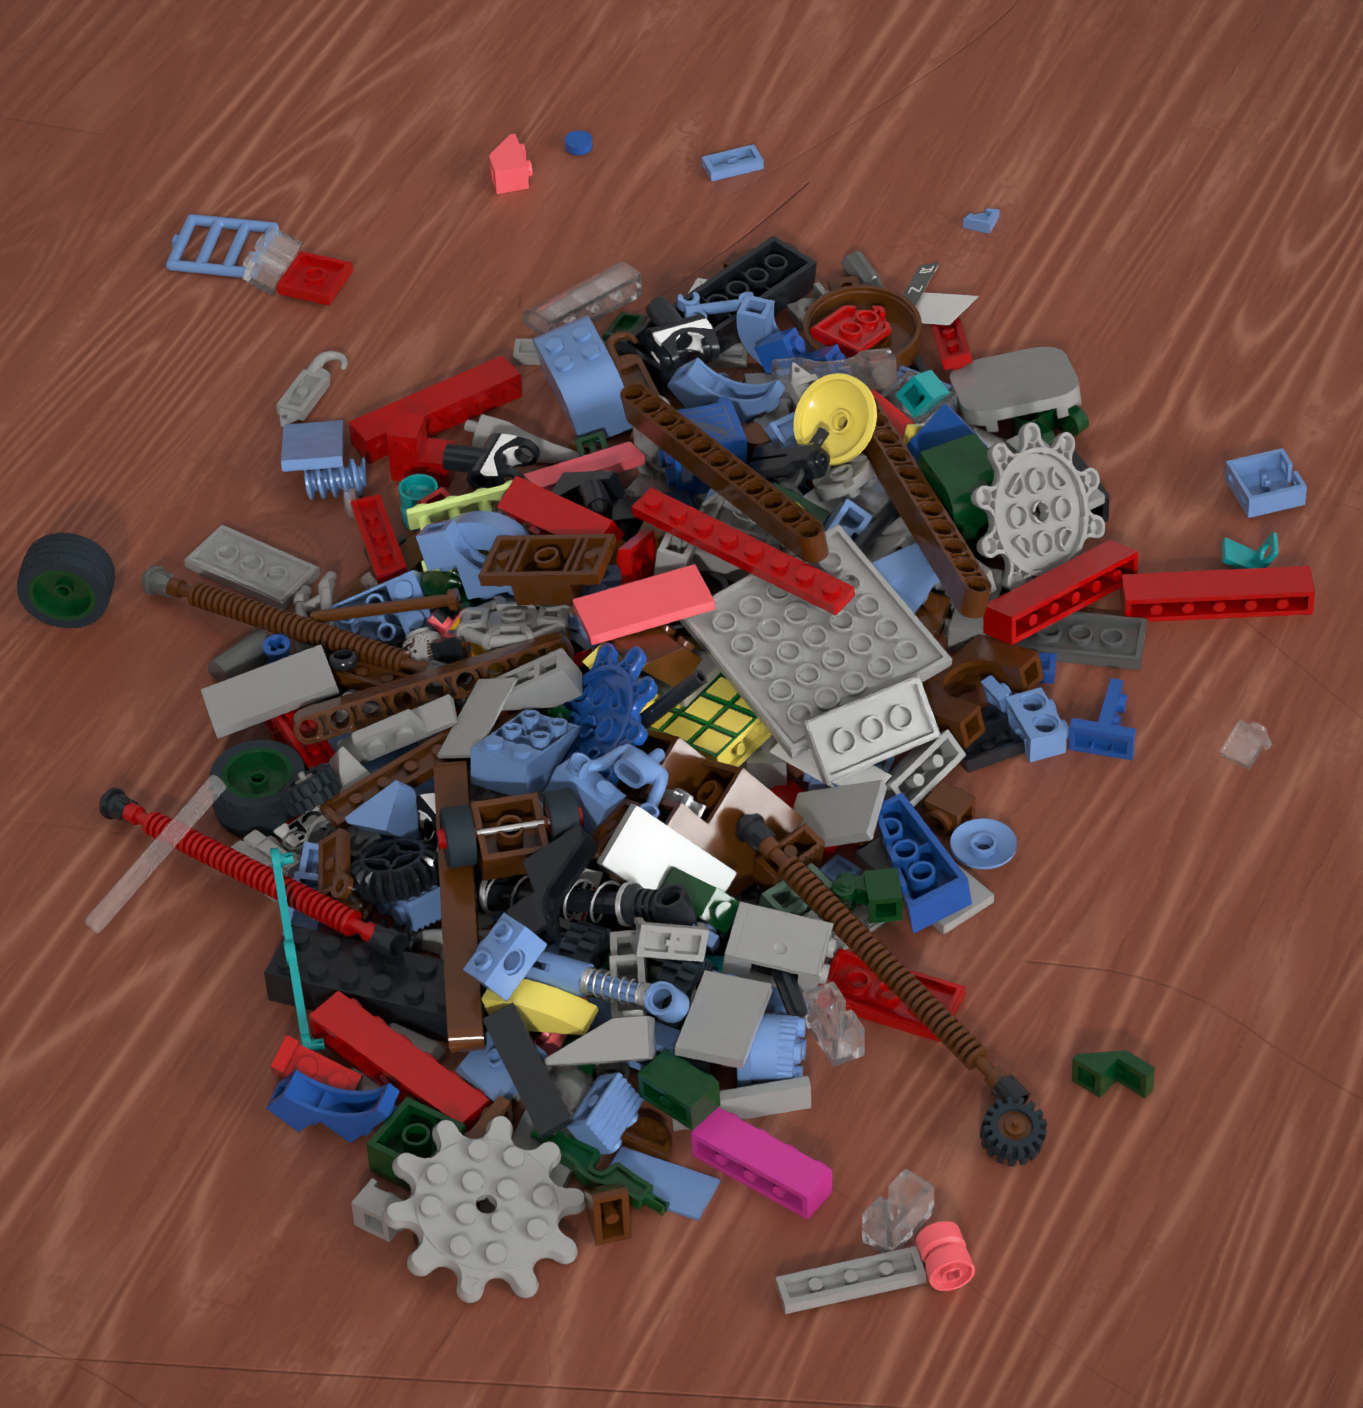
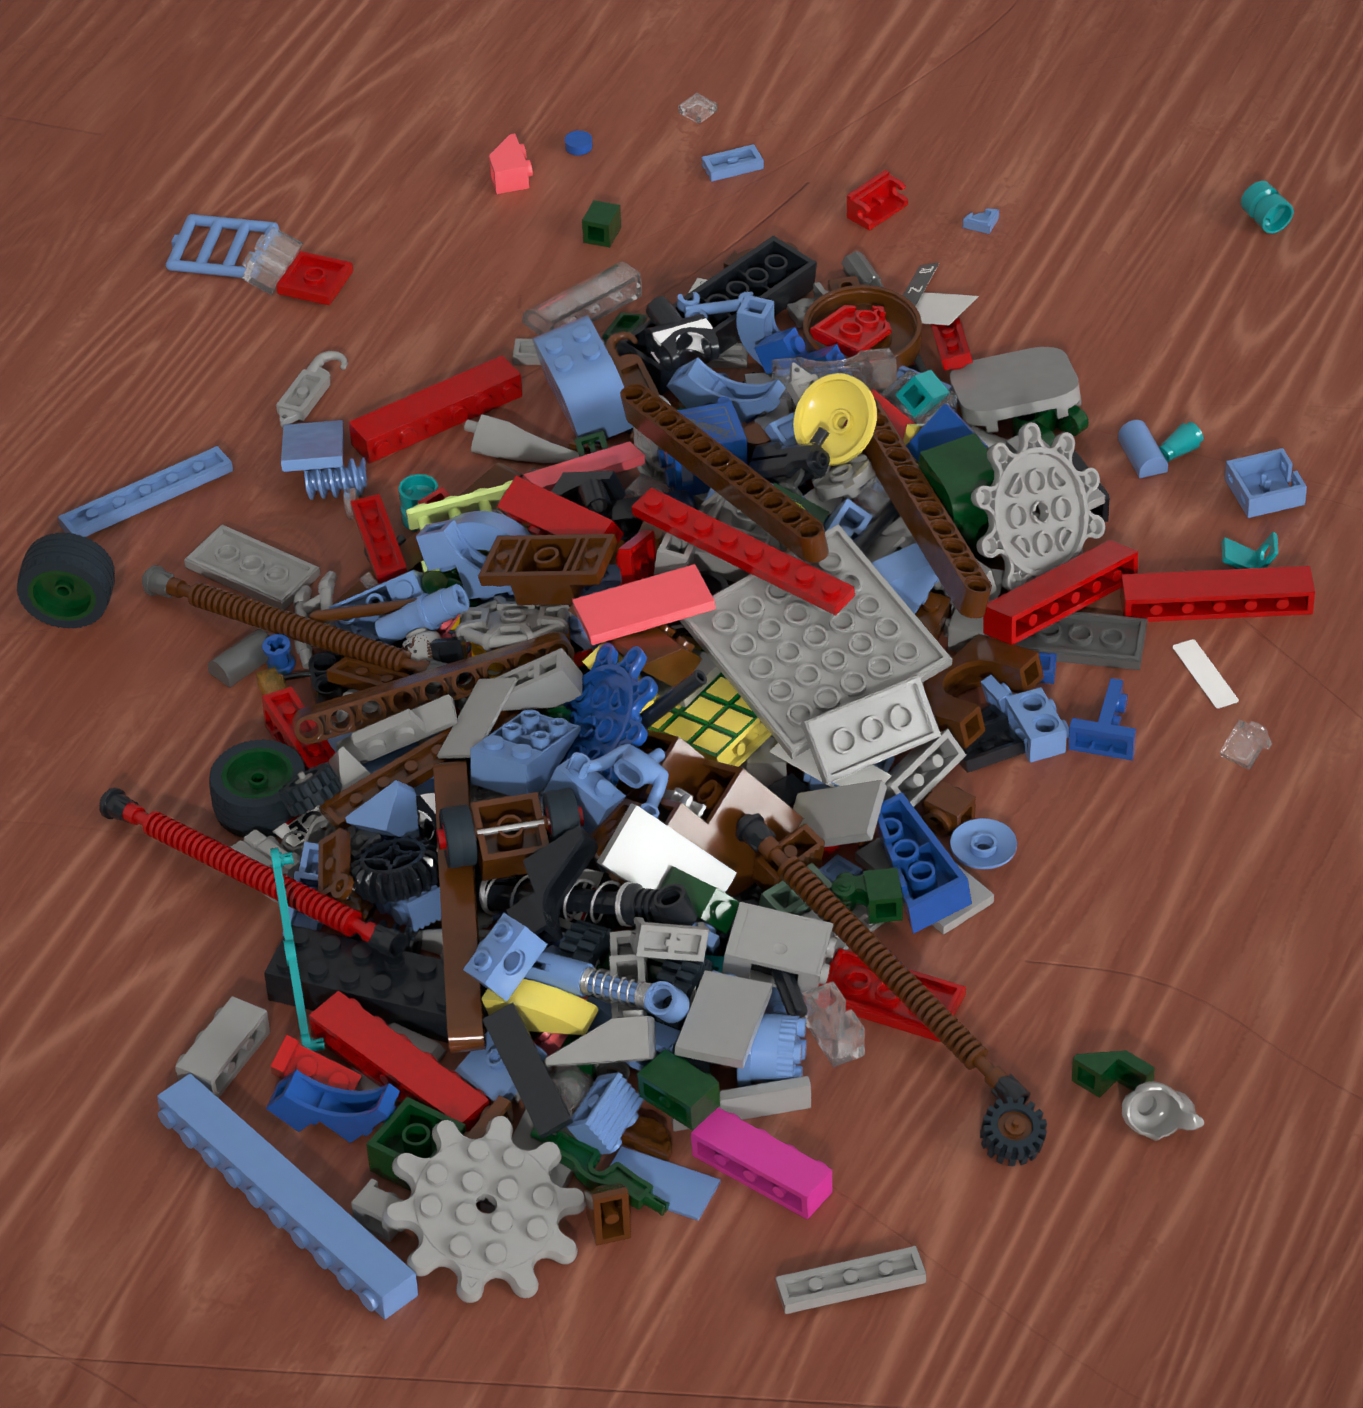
clear axle [85,775,226,933] -> none
light grey tile [201,644,339,739] -> none
black piece [329,649,359,671] -> none
red brick [387,411,457,487] -> none
black connector [442,433,540,490] -> none
clear brick [862,1169,934,1253] -> none
coral wheel [915,1221,975,1291] -> none
none -> medium blue plate [58,446,233,537]
none -> medium blue brick [157,1073,418,1319]
none -> light grey brick [175,996,270,1098]
none -> medium blue piece [375,584,469,645]
none -> dark green brick [582,200,621,248]
none -> clear tile [678,93,717,124]
none -> black tile [767,773,812,809]
none -> red hinge [847,170,908,231]
none -> medium blue brick [1118,420,1168,478]
none -> light grey hair [1122,1081,1204,1141]
none -> teal cone [1159,422,1204,462]
none -> white sticker [1173,639,1239,708]
none -> teal wheel [1241,181,1294,234]

